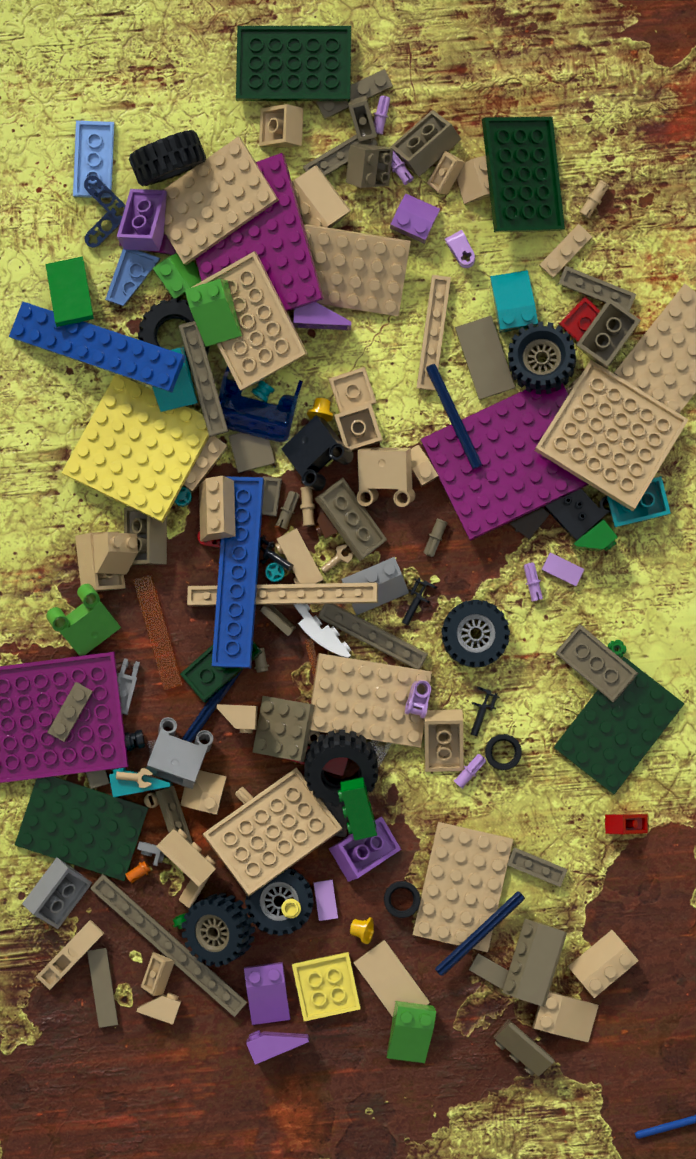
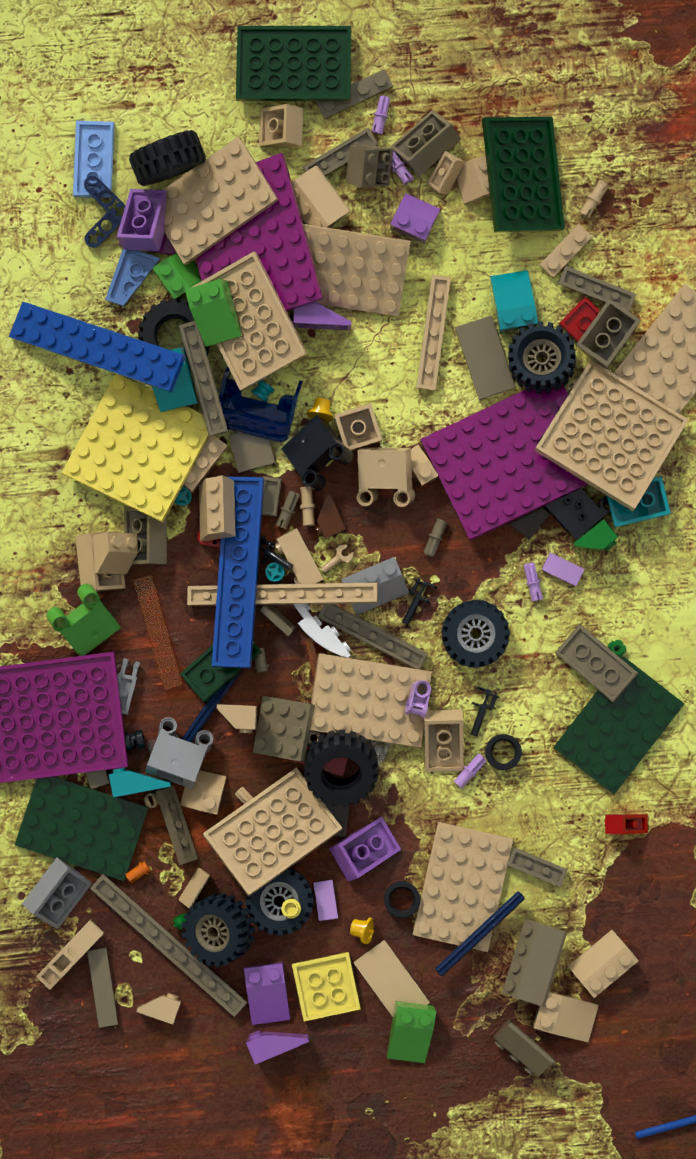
green tile [45,256,94,327] -> none
dark tan plate [47,682,94,742] -> none
tan bar [116,768,153,788] -> none
light grey bracket [137,841,165,866] -> none
tan slope [141,952,175,996] -> none
tan slope [156,828,217,887] -> none
dark tan tile [315,478,387,561] -> none
tan tile [328,367,377,413] -> none
green brick [338,777,377,841] -> none
dark tan slope [348,95,377,142] -> none
dark blue axle [426,364,482,469] -> none
lavender piece [445,230,475,268] -> none
dark tan tile [469,953,509,989] -> none

